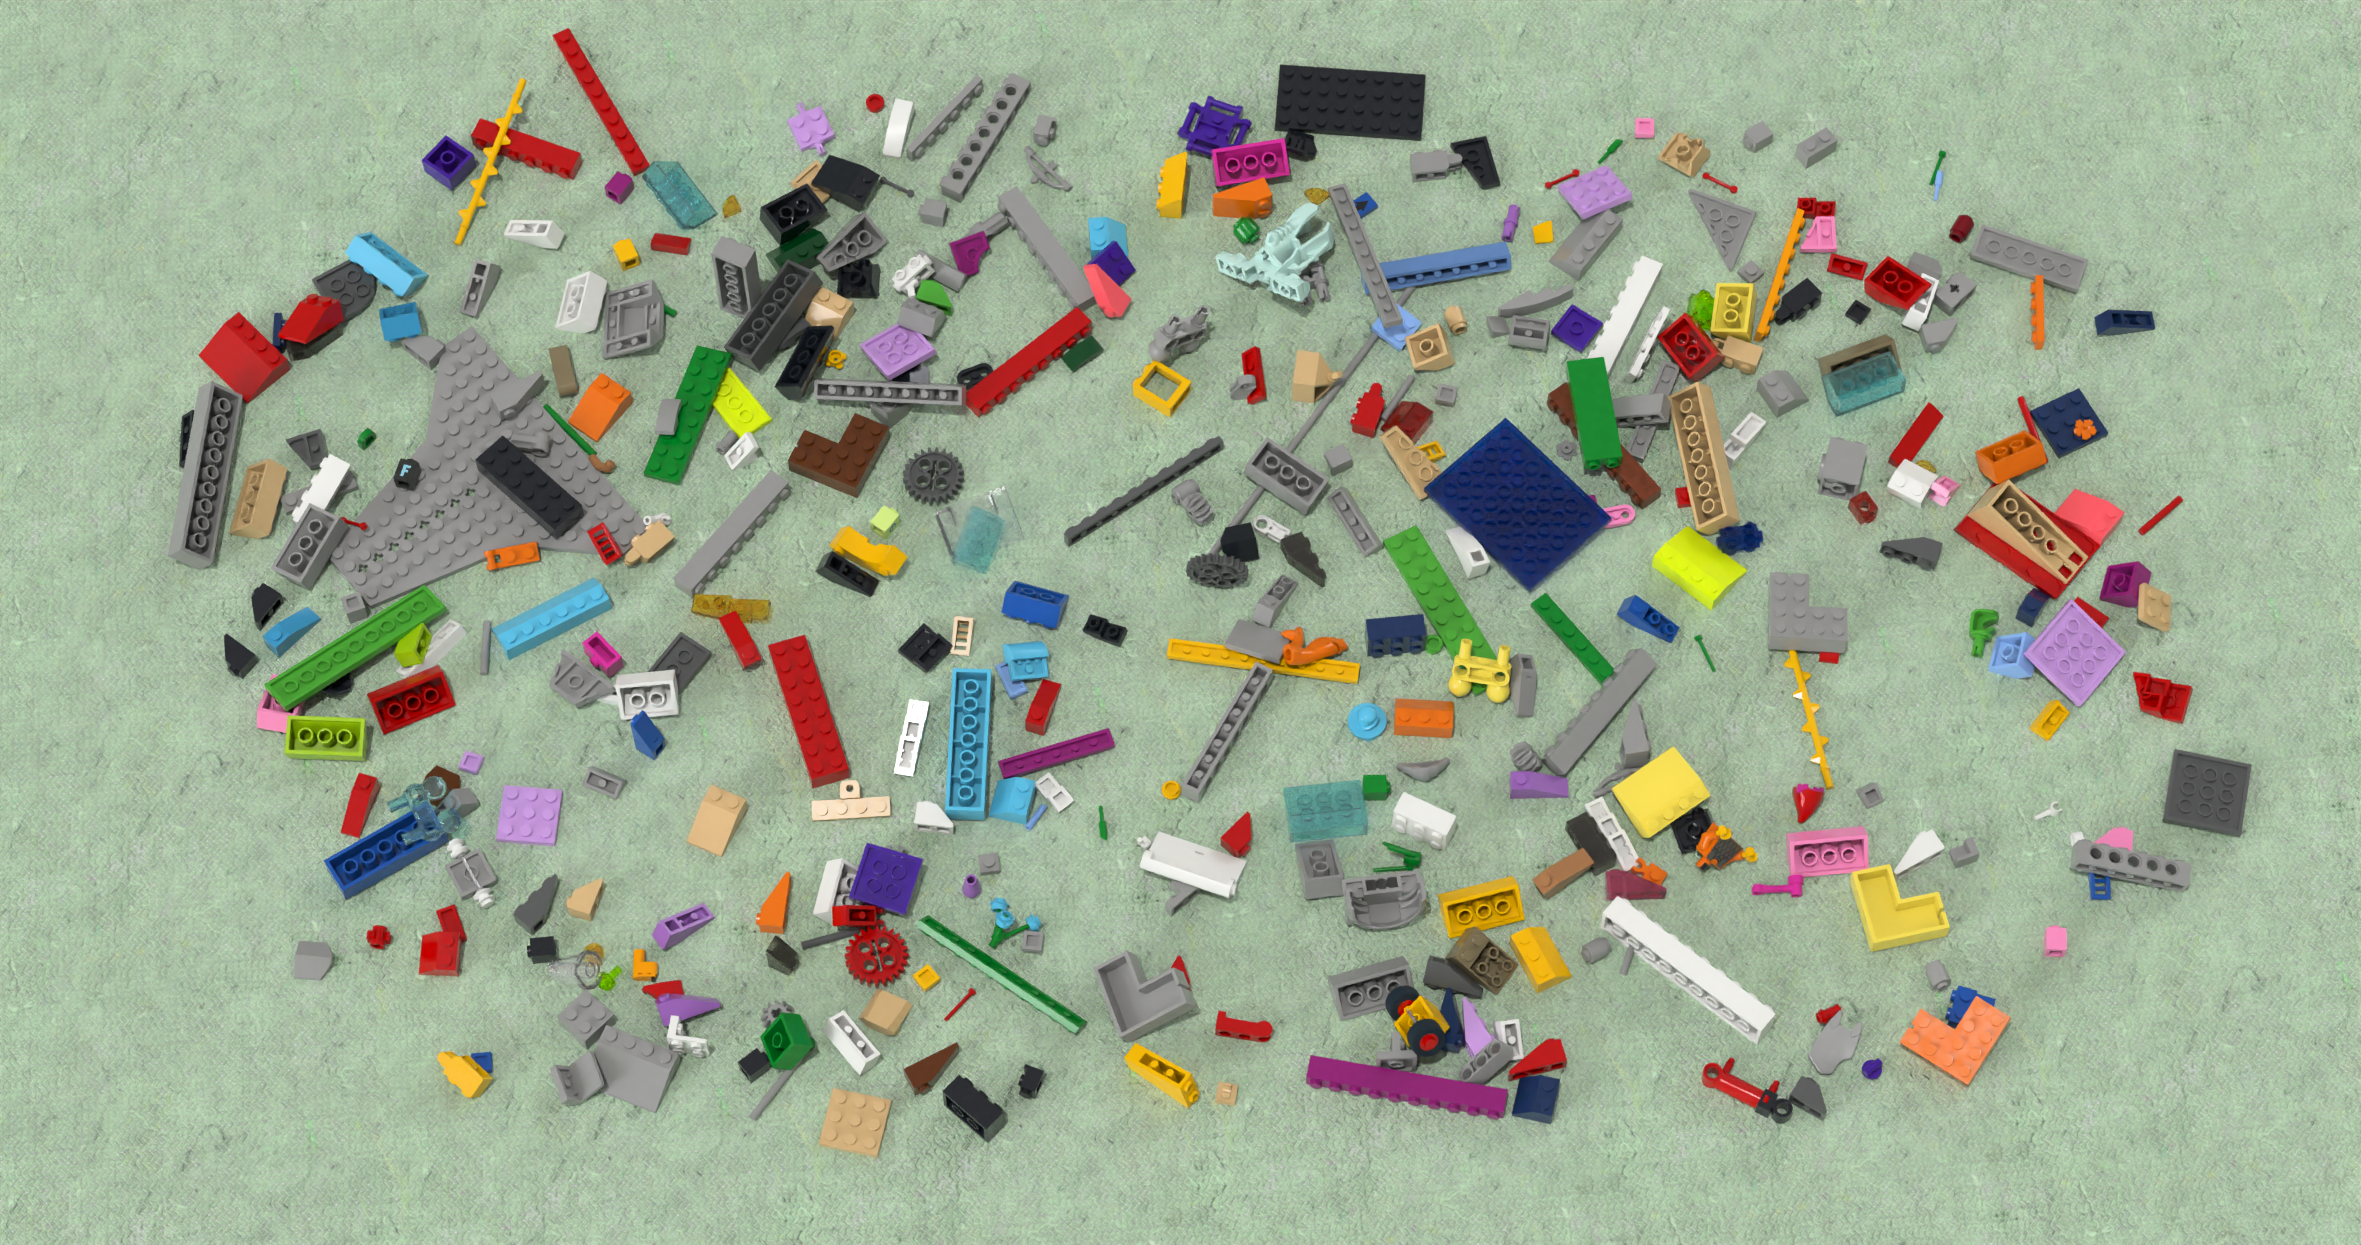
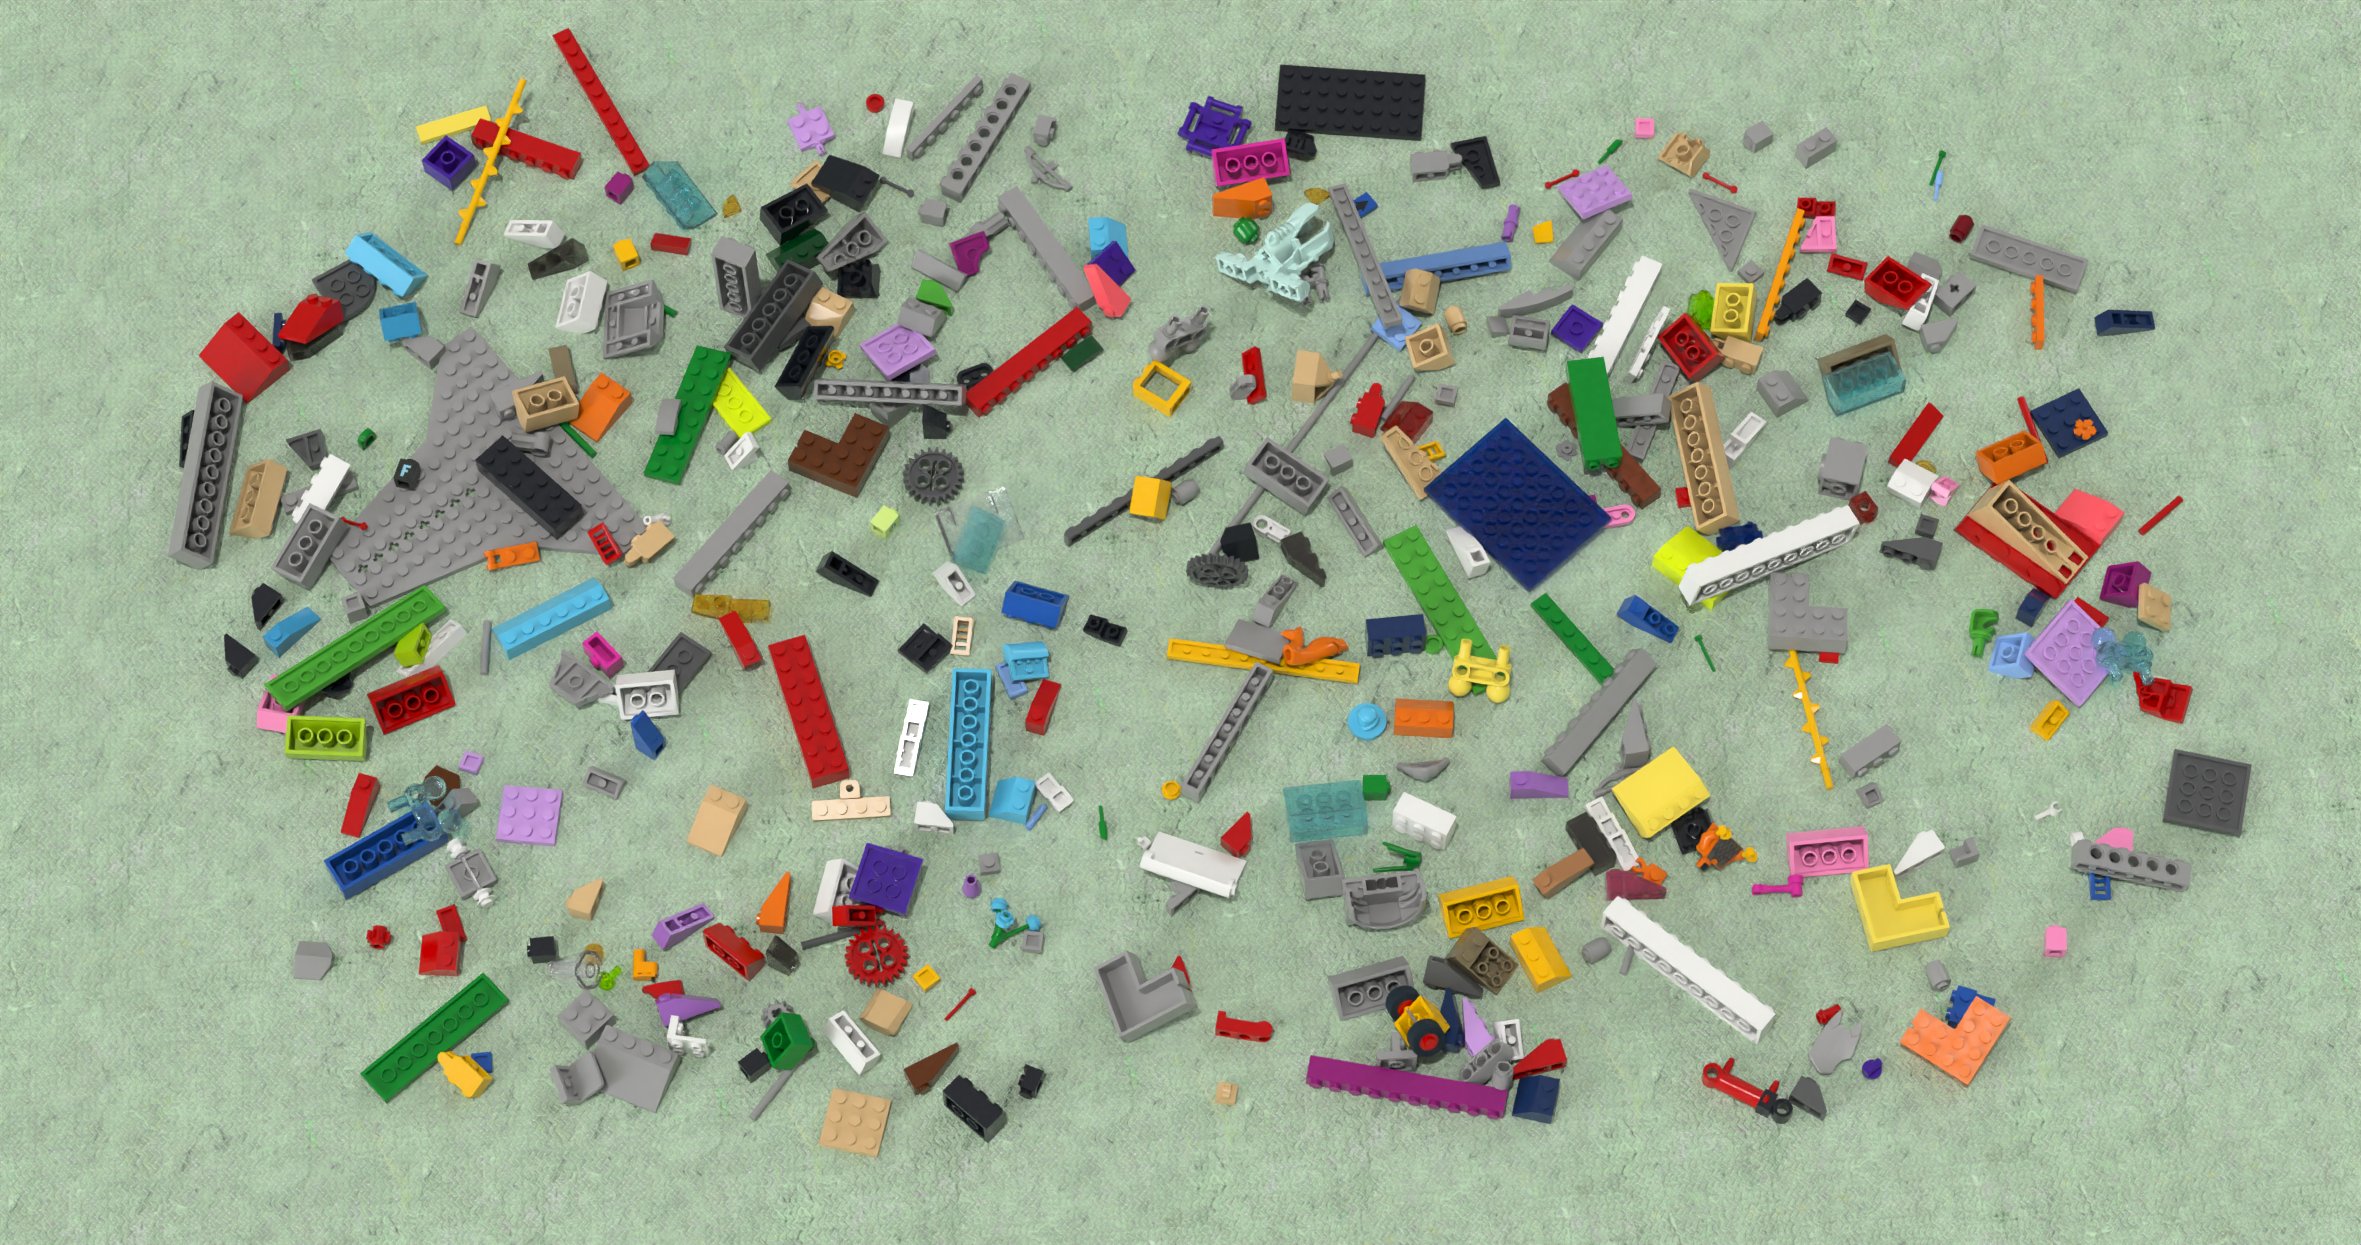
dark grey slope [513,874,559,936] -> none
medium nougat arm [588,454,615,473] -> none
yellow brick [829,526,907,576] -> none
white brick [892,254,935,299] -> none
green plate [916,915,1087,1034] -> none
magenta plate [998,728,1115,779] -> none
yellow slope [1124,1043,1200,1109] -> none
yellow slope [1156,152,1187,219] -> none
light grey gear [1182,492,1213,525] -> none
light grey slope [1509,654,1537,717] -> none
light grey gear [1510,741,1542,772] -> none
red hat [1792,783,1825,824] -> none
none -> green plate [360,973,509,1104]
none -> light yellow tile [416,105,492,144]
none -> tan slope [512,376,579,433]
none -> clear smoke slope [527,238,589,280]
none -> red slope [702,922,765,982]
none -> black slope [922,404,951,439]
none -> white slope [933,562,976,606]
none -> yellow slope [1129,476,1172,520]
none -> tan slope [1399,269,1441,315]
none -> light grey brick [1491,1061,1513,1090]
none -> white brick [1679,505,1860,605]
none -> light grey brick [1839,724,1901,779]
none -> dark grey plate [1915,514,1939,539]
none -> clear light blue piece [2091,627,2155,686]

